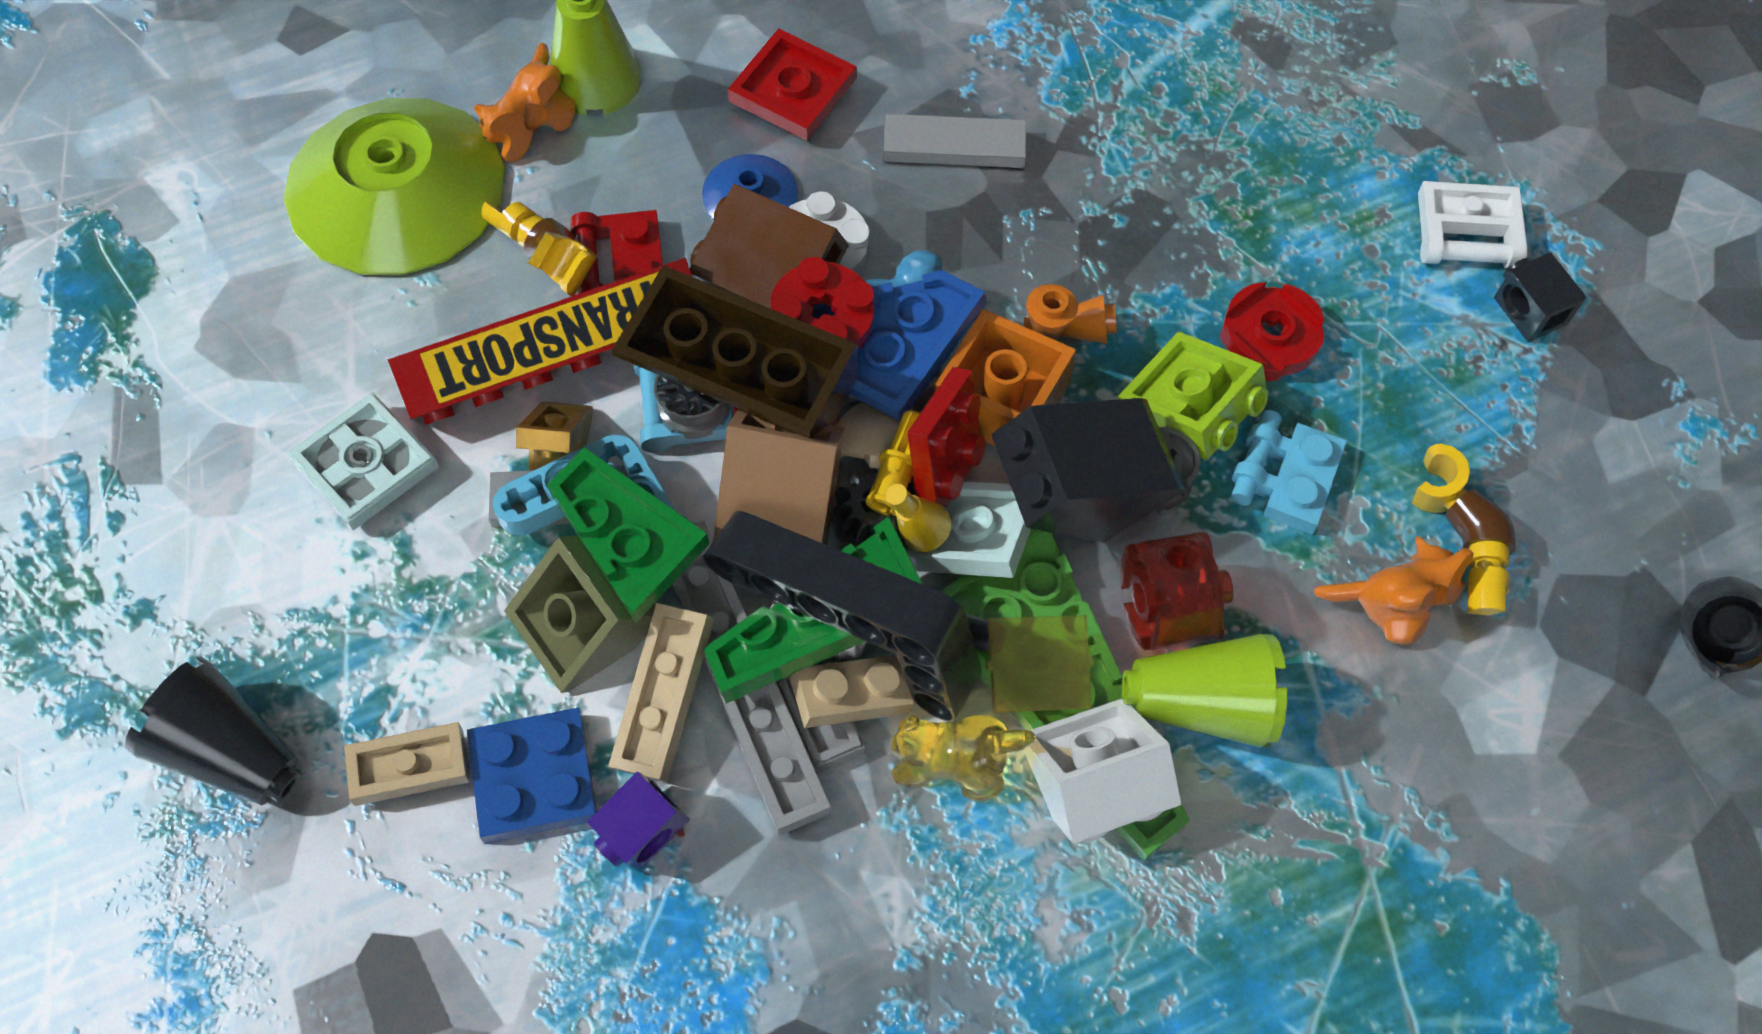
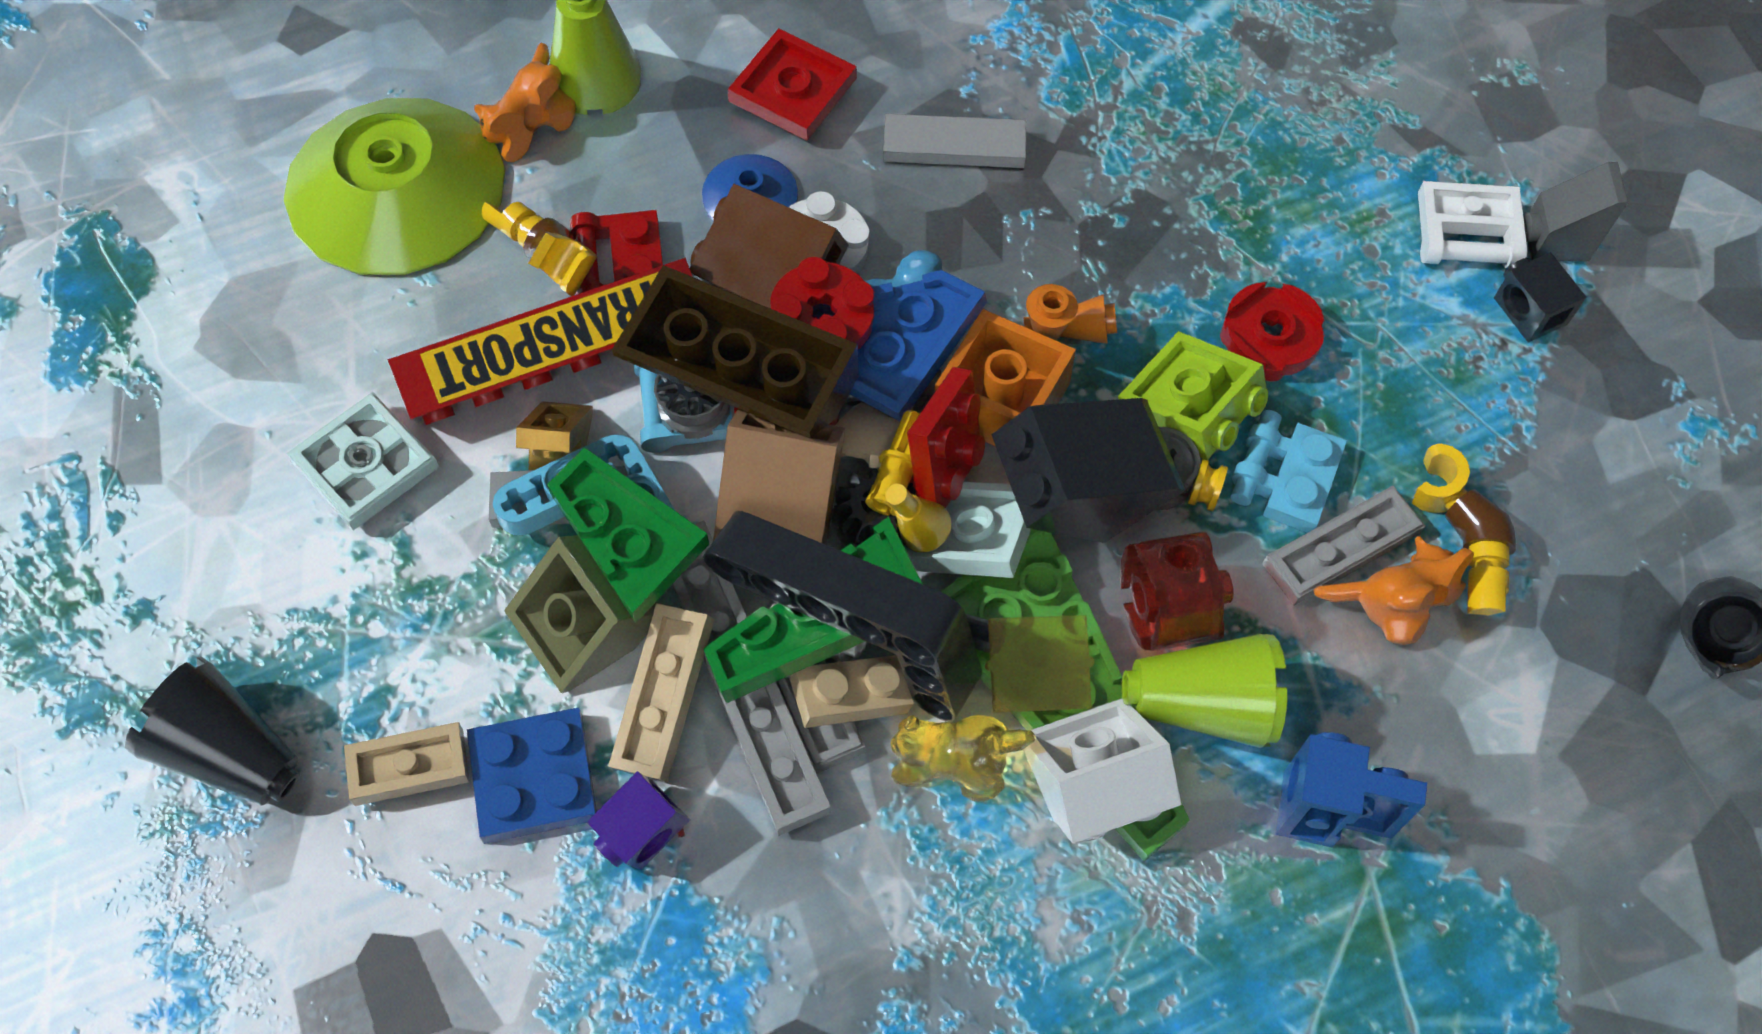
none -> yellow bush [1188,459,1228,512]
none -> light grey tile [1262,486,1425,606]
none -> blue brick [1275,732,1427,848]
none -> dark grey slope [1523,162,1628,261]

